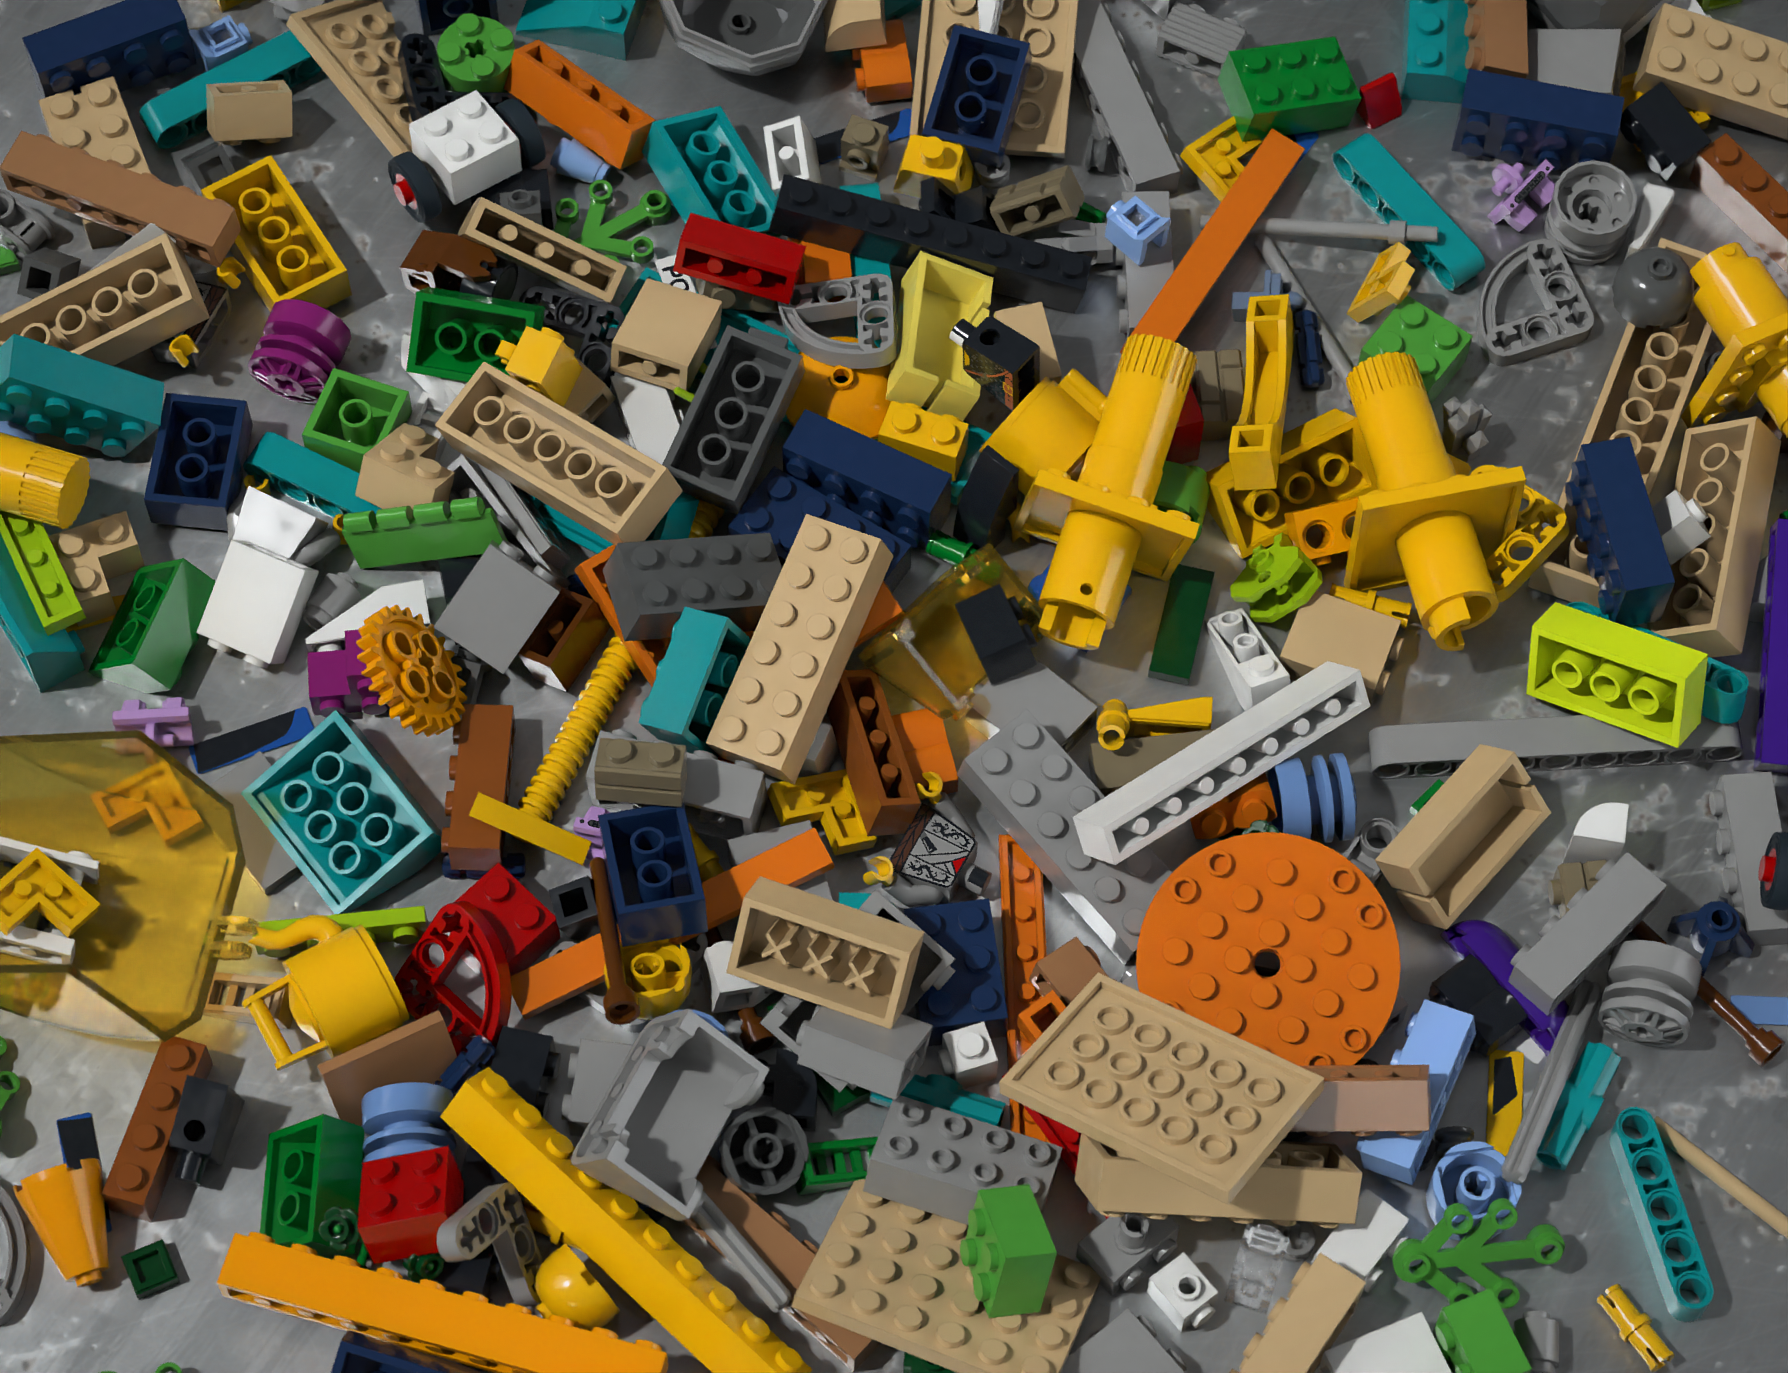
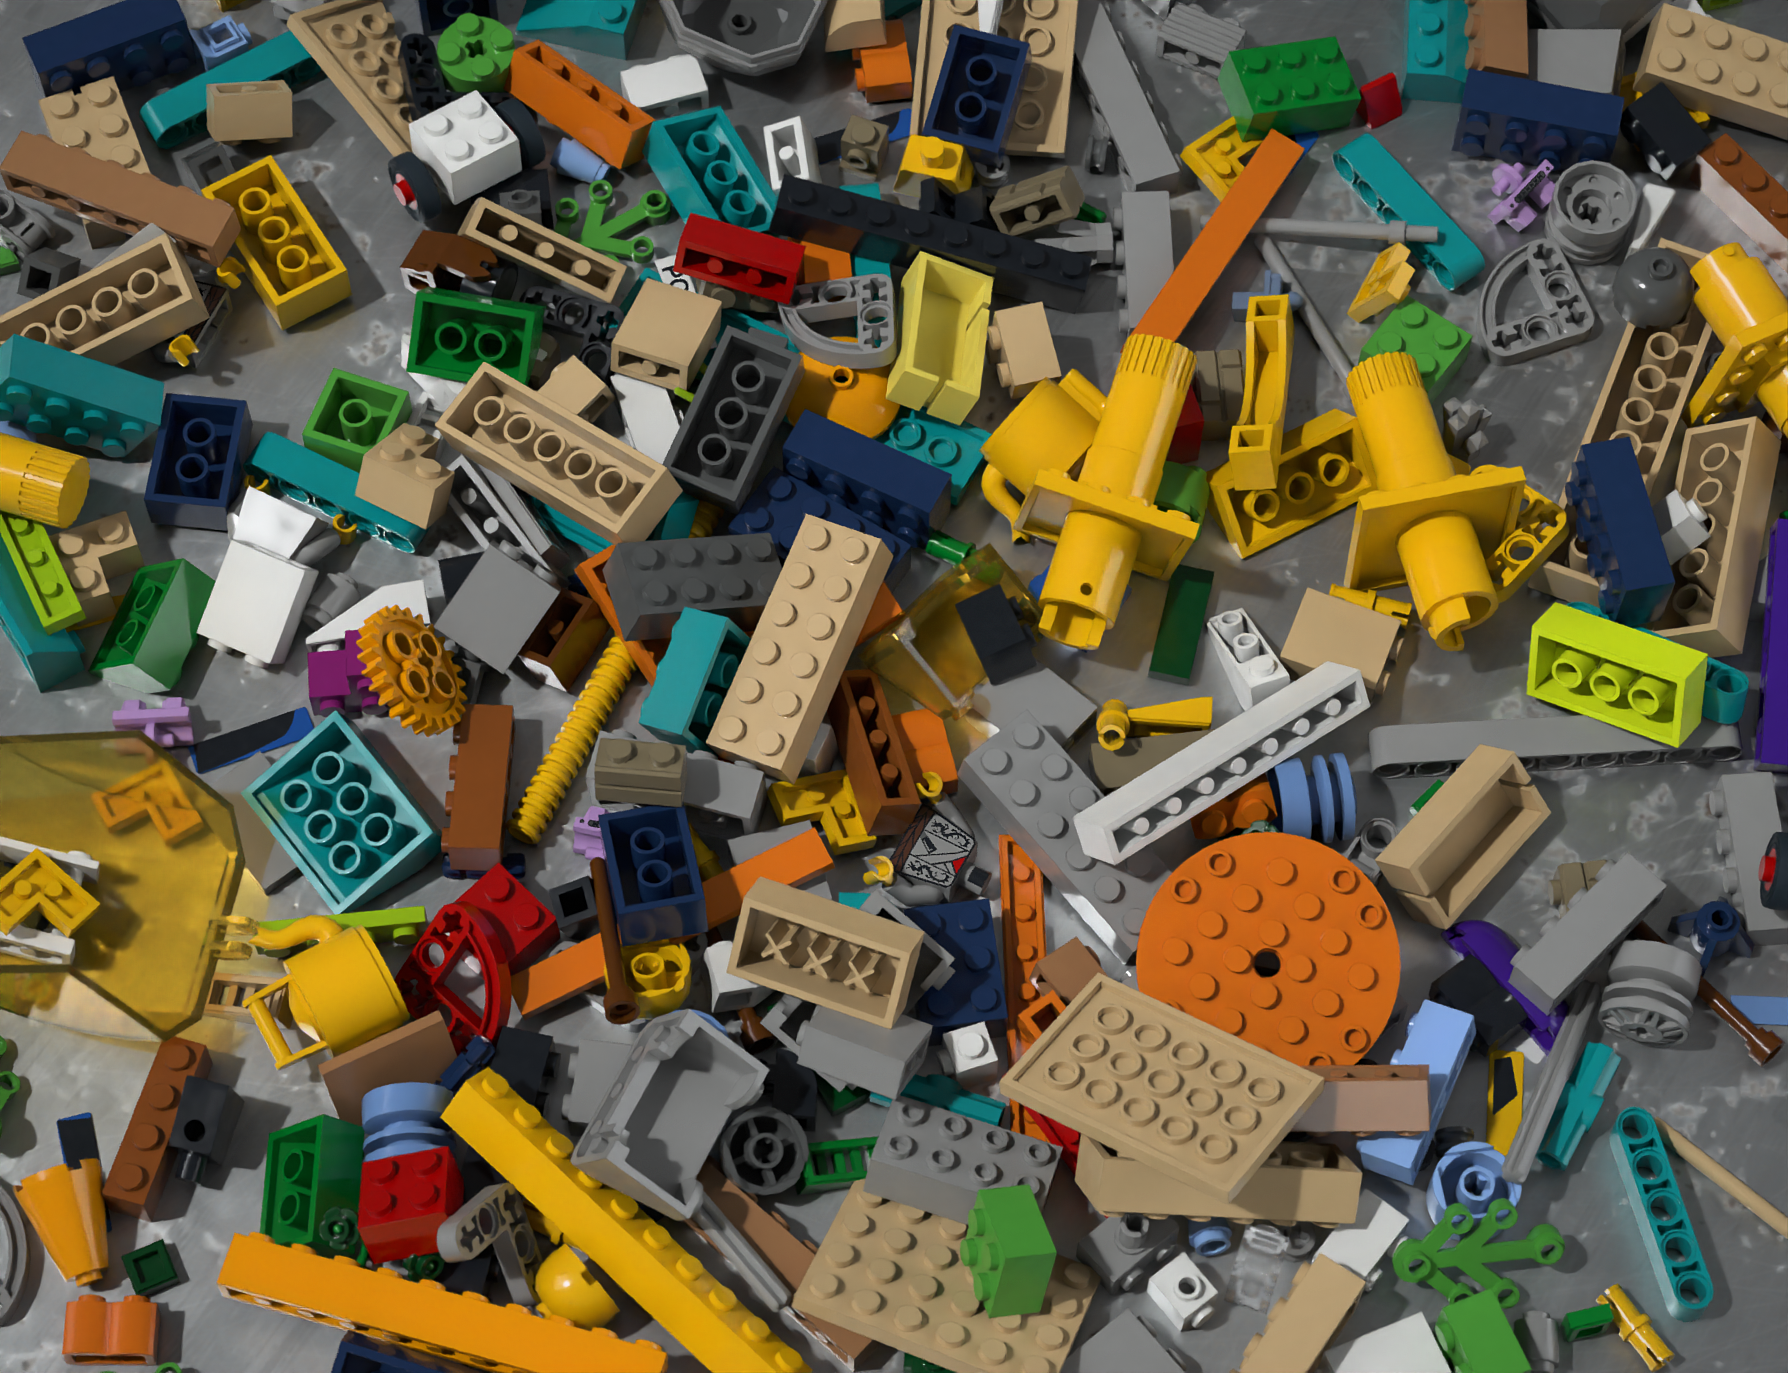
magenta wheel [248,299,351,404] -> none
bright green windscreen [342,497,508,569] -> none
yellow sticker [469,792,592,865] -> none
yellow brick [495,326,583,408] -> none
yellow brick [878,400,969,481] -> none
black torso [949,316,1040,411] -> none
black slope [953,445,1019,555] -> none
light blue window [1104,195,1171,266] -> none
lime hinge [1230,532,1323,623] -> none
light orange brick [1284,495,1363,566] -> none
dark blue axle [1293,310,1325,388] -> none
white brick [1562,802,1629,864] -> none
none -> orange brick [62,1295,161,1366]
none -> white brick [620,54,709,121]
none -> light blue cone [1188,1217,1232,1256]
none -> green tile [1560,1303,1614,1342]

